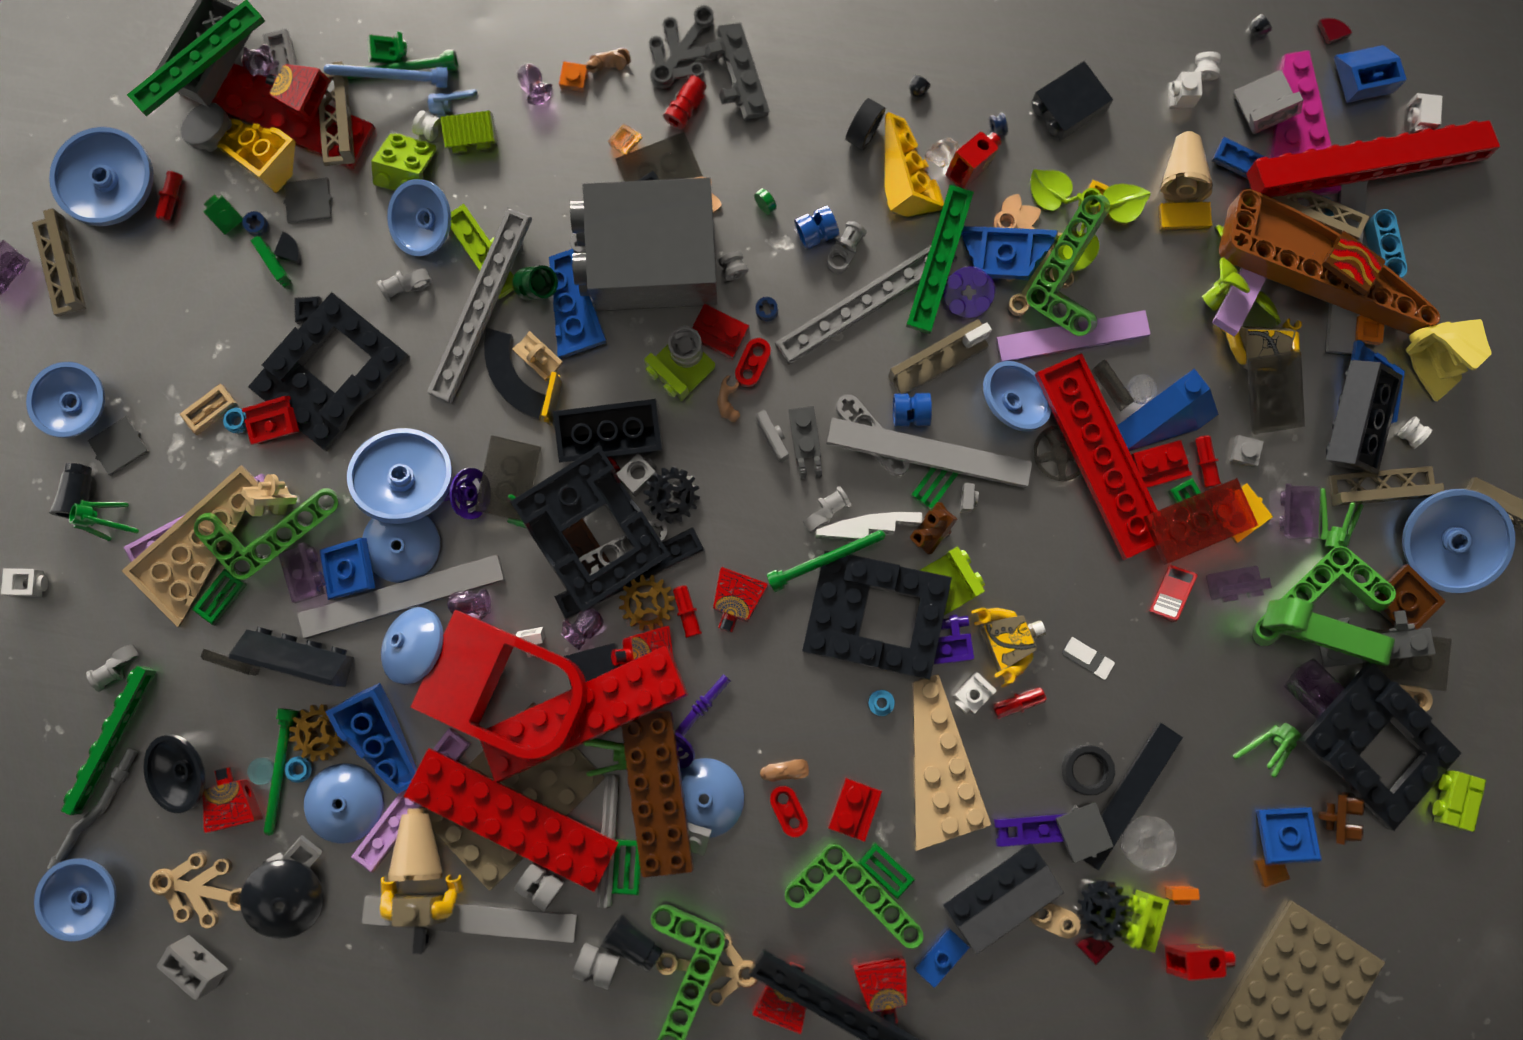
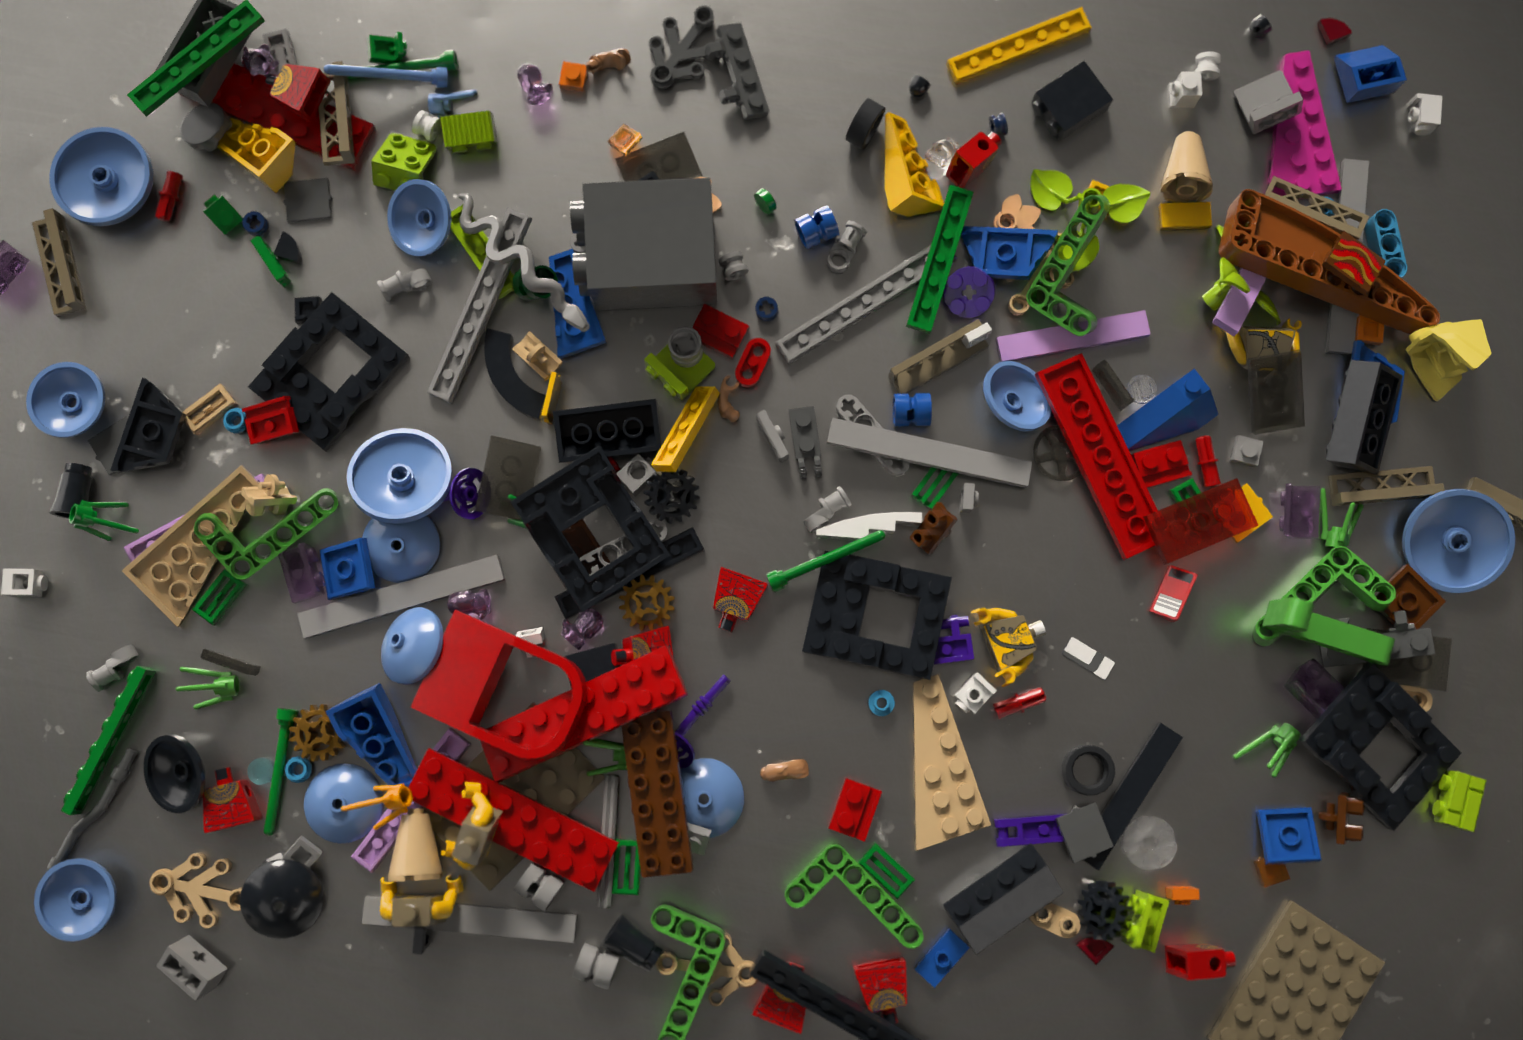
black slope [228,626,354,687] -> none
red axle [663,76,707,130] -> none
red axle [673,585,702,638] -> none
red plate [770,786,808,837] -> none
lime bracket [920,546,985,616] -> none
clear purple bracket [1206,565,1272,603] -> none
blue plate [1211,137,1266,179] -> none
red brick [1246,120,1500,197] -> none
white wheel [1397,416,1432,449] -> none
none -> black wing [110,377,186,473]
none -> bright green plant [176,667,240,710]
none -> light orange plant [341,783,412,830]
none -> torso [441,782,503,870]
none -> light grey animal [458,193,590,332]
none -> yellow plate [651,386,720,472]
none -> yellow tile [946,7,1092,85]

